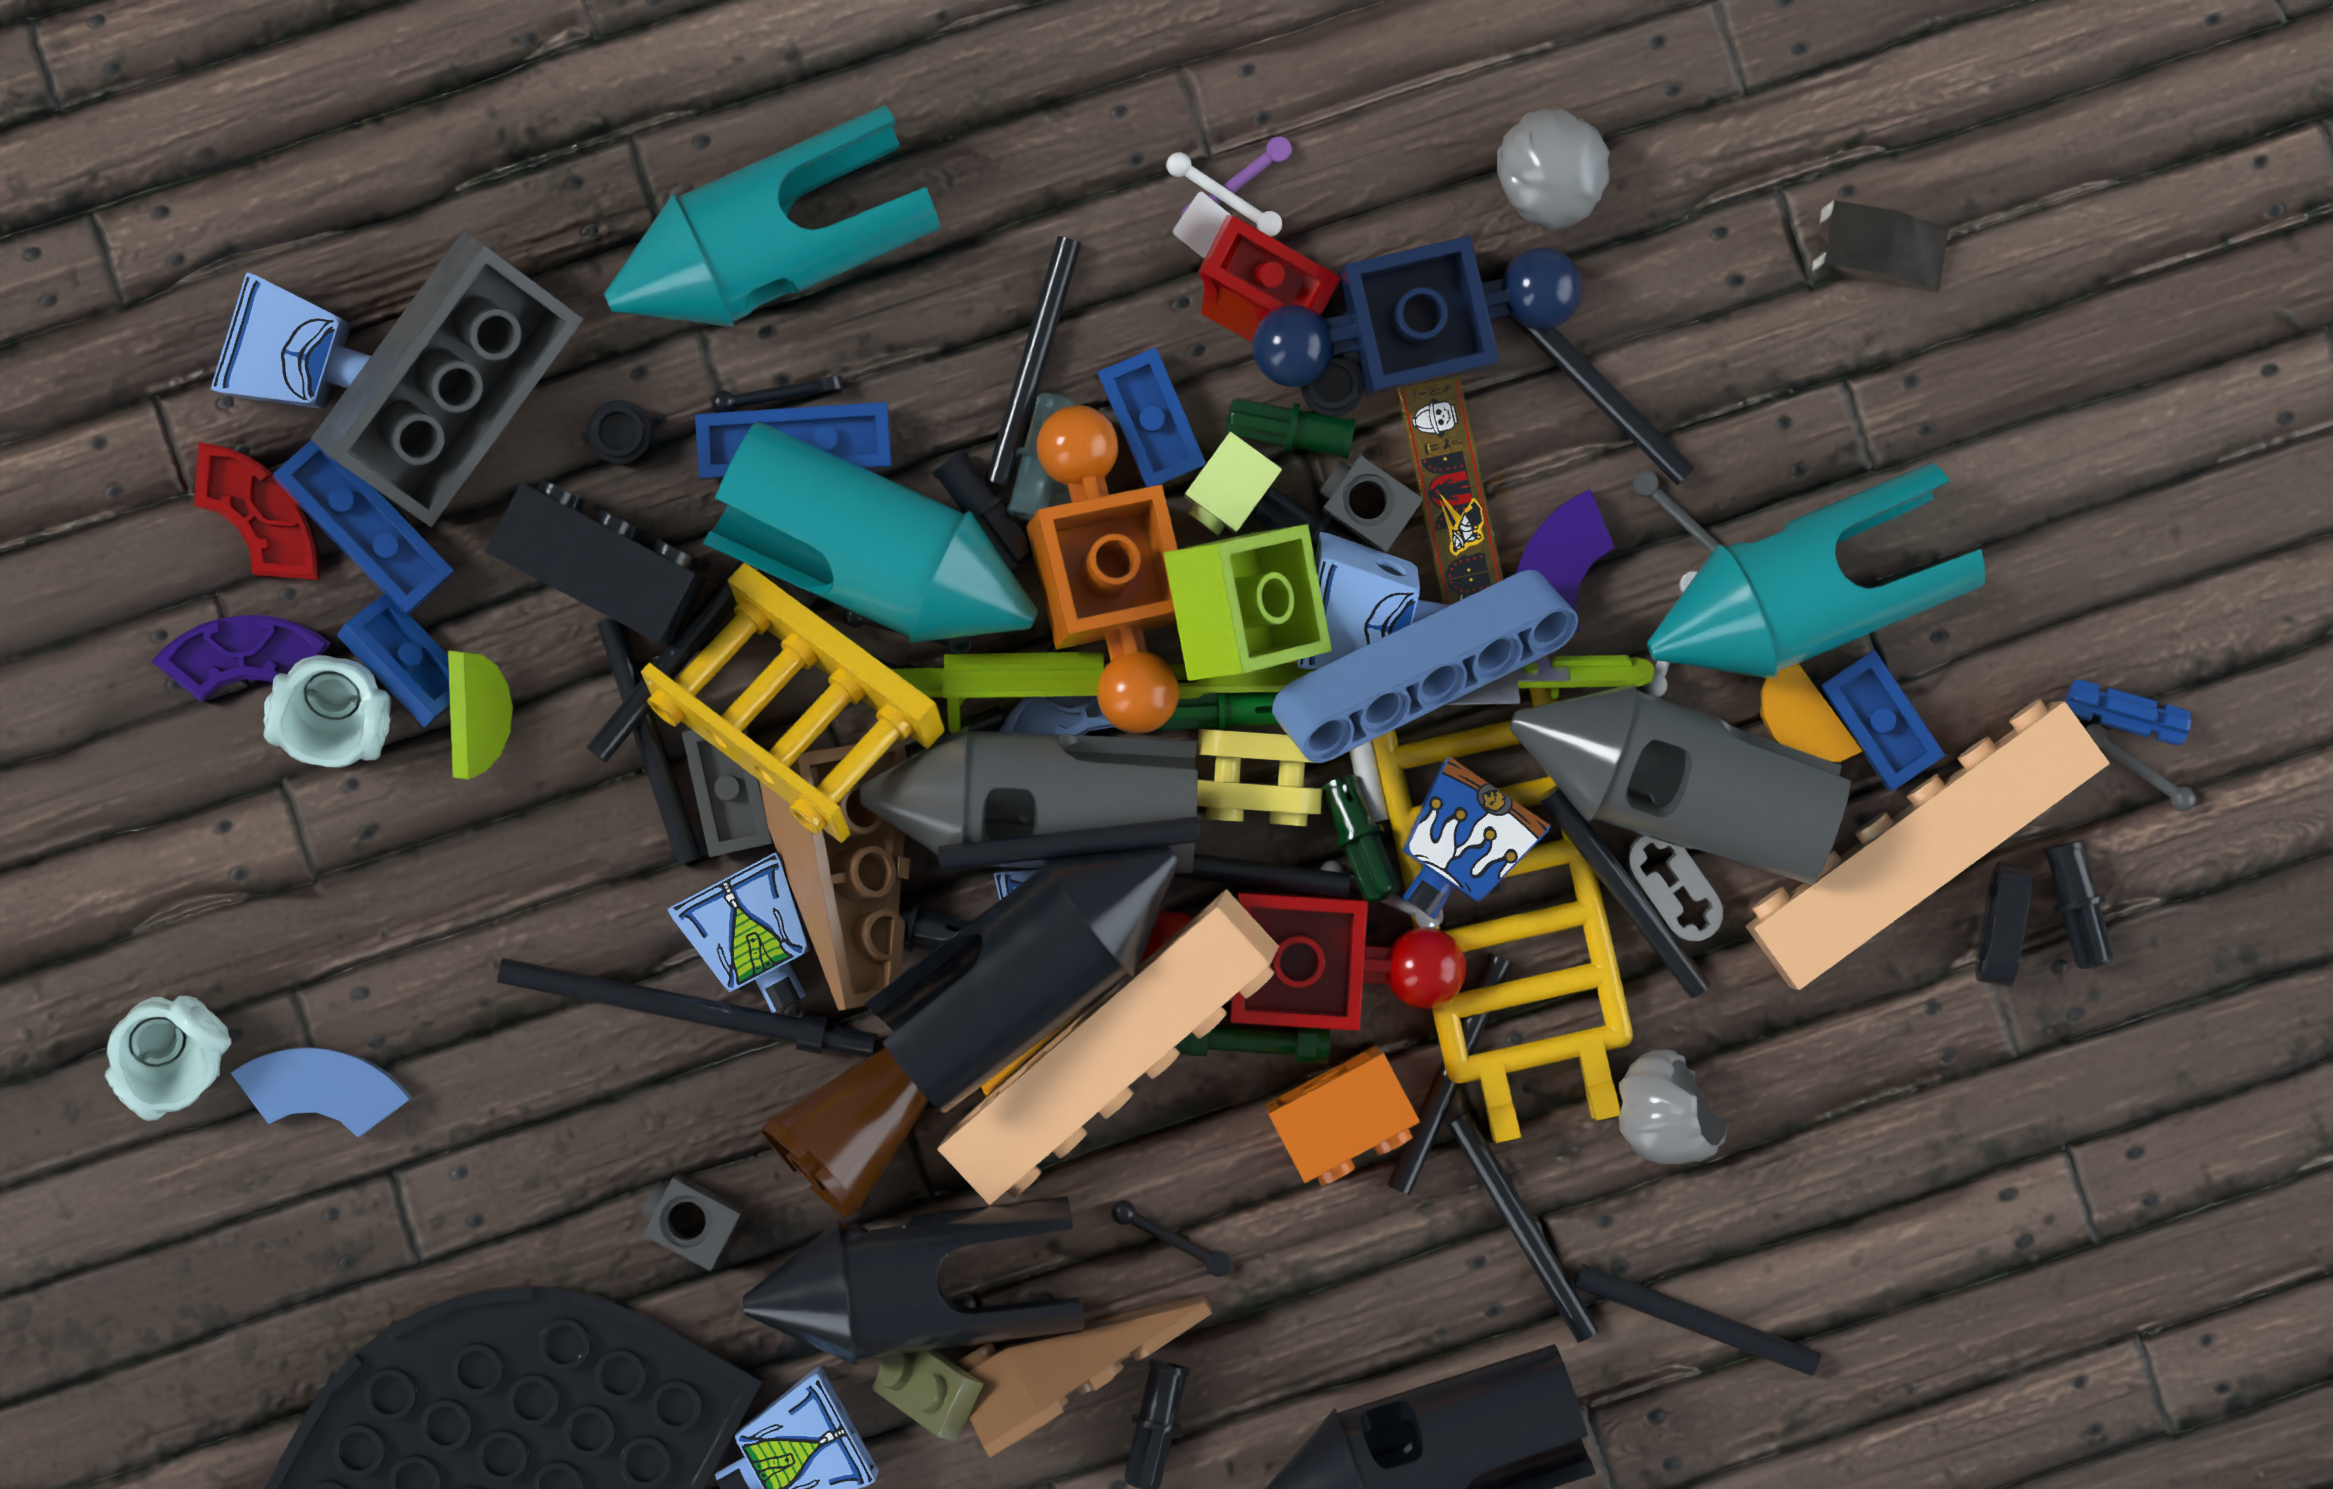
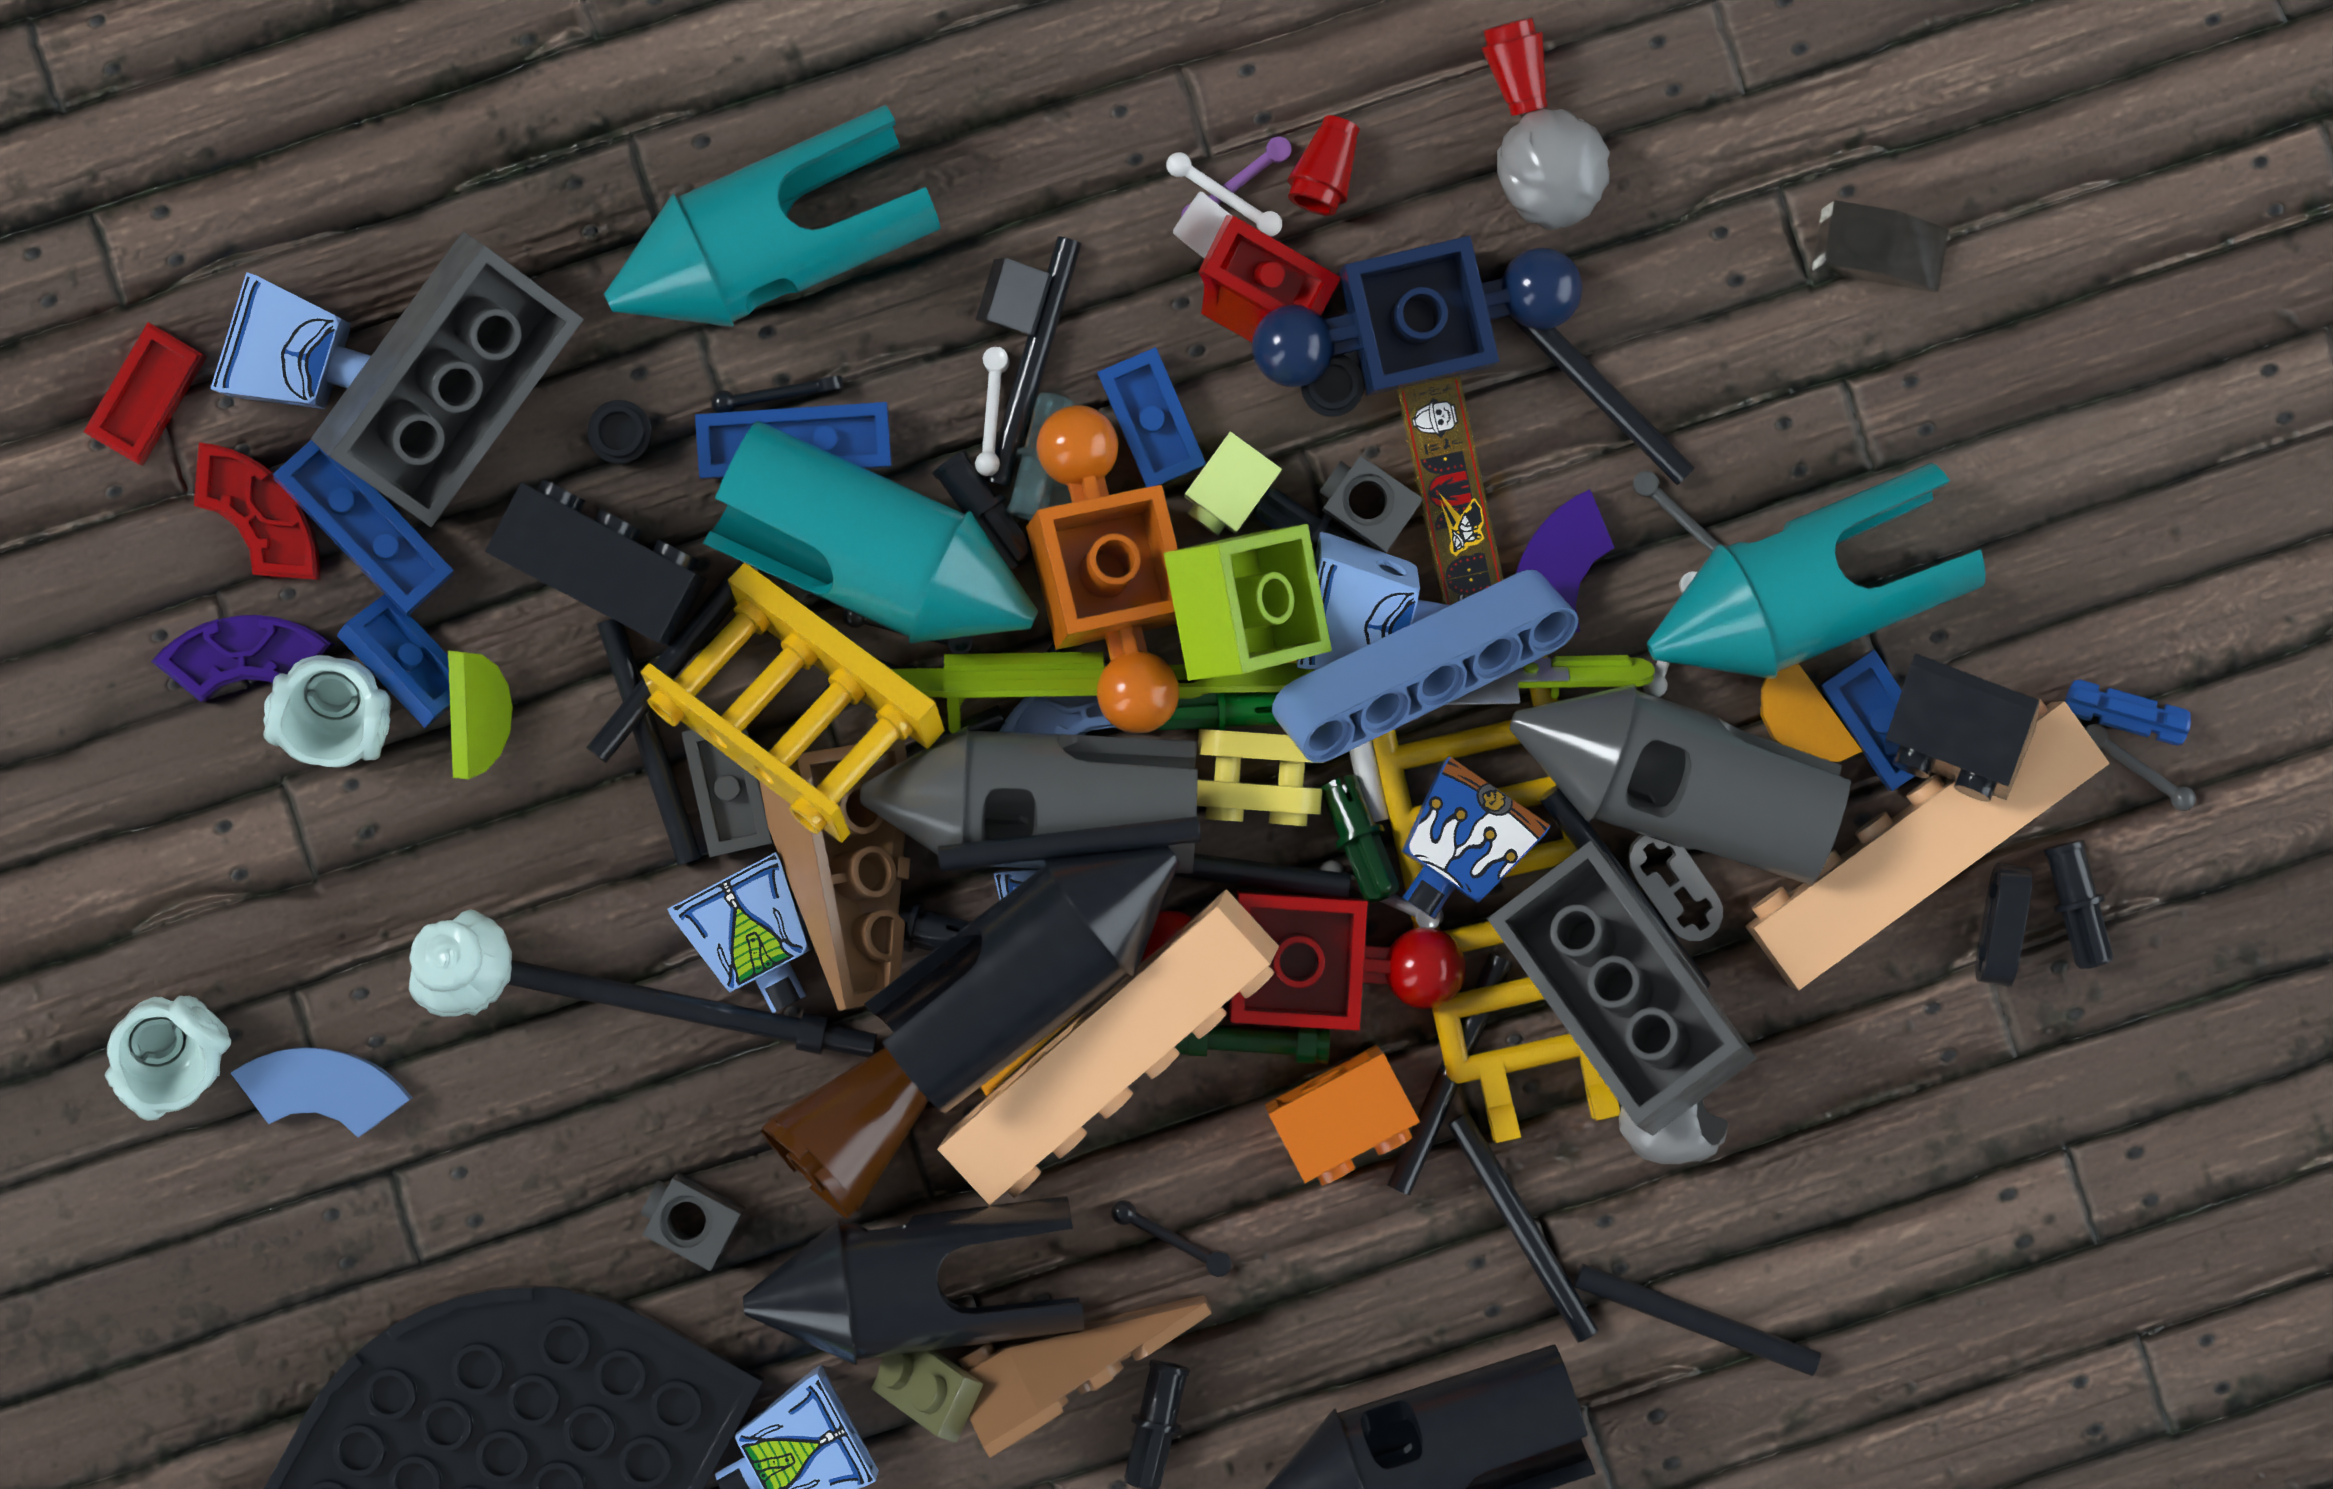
dark green axle [1226,398,1355,459] -> none
none -> red tile [83,322,207,466]
none -> light aqua hair [409,909,512,1017]
none -> black slope [975,258,1053,336]
none -> white hinge [975,346,1010,476]
none -> red cone [1287,115,1360,216]
none -> red cone [1481,17,1548,116]
none -> dark grey brick [1487,841,1757,1136]
none -> black slope [1885,653,2040,802]

